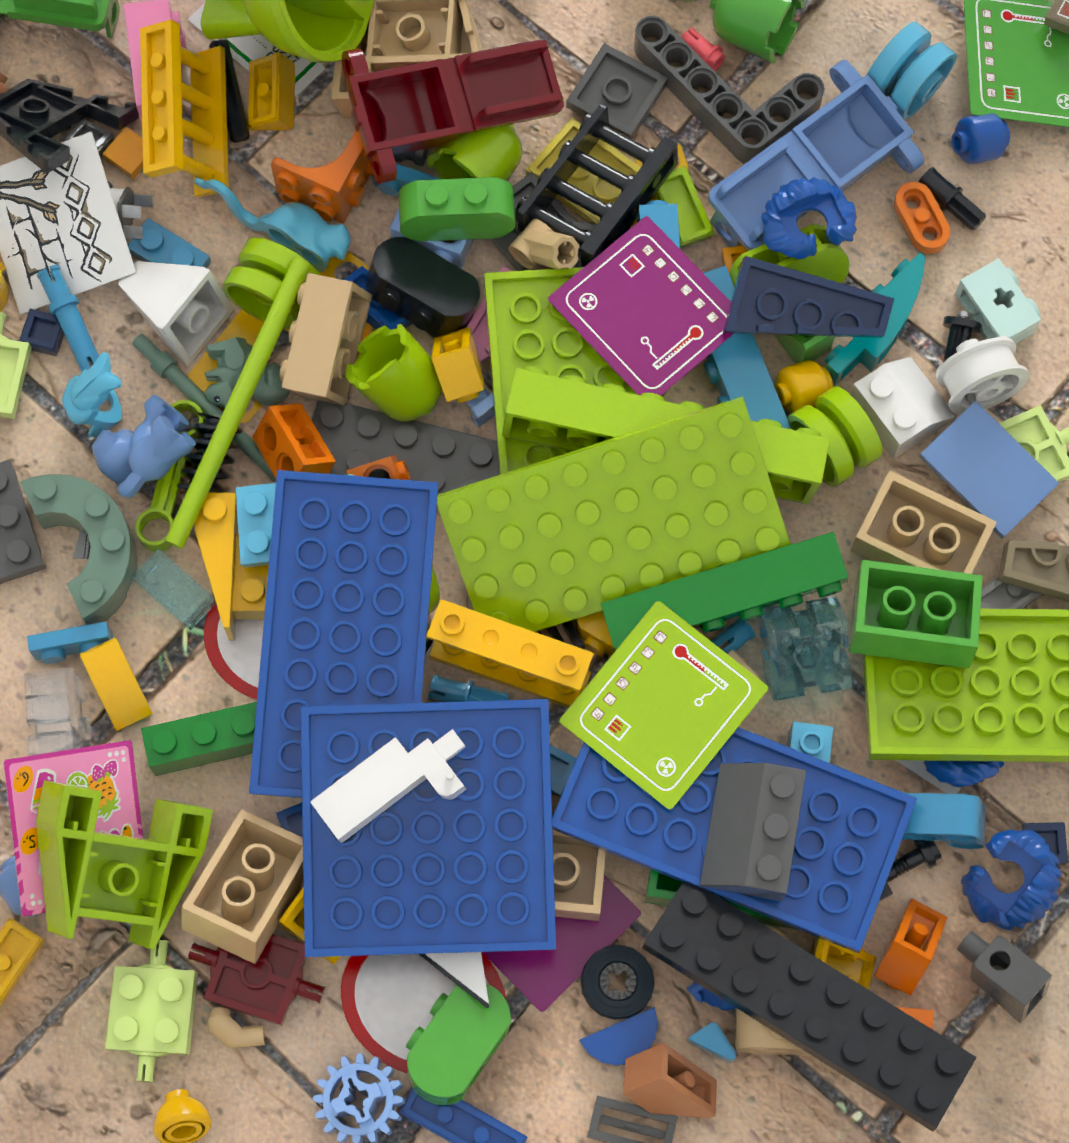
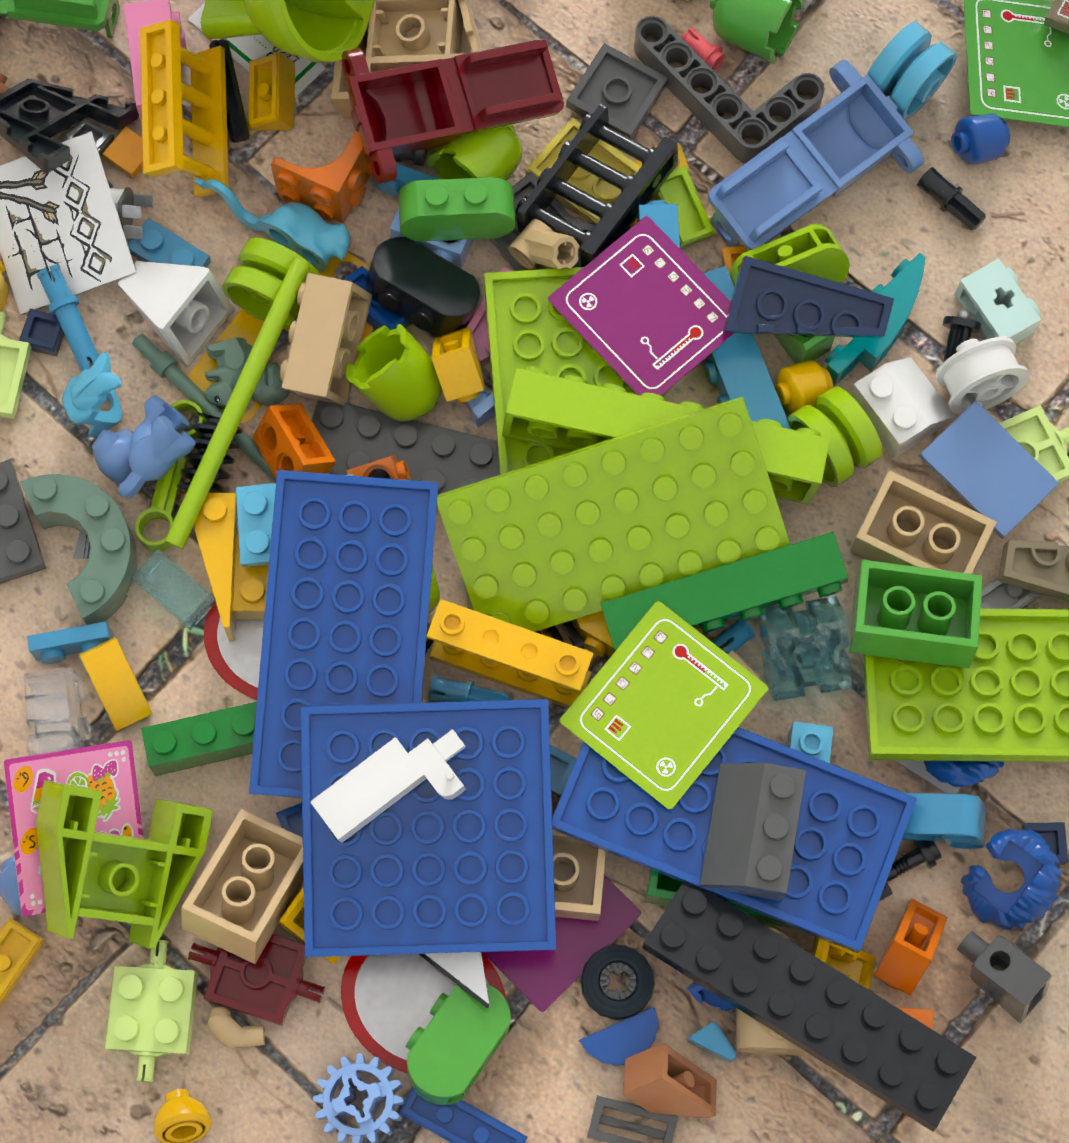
blue piece [761,177,857,259] -> none
orange plate [894,182,950,254] -> none

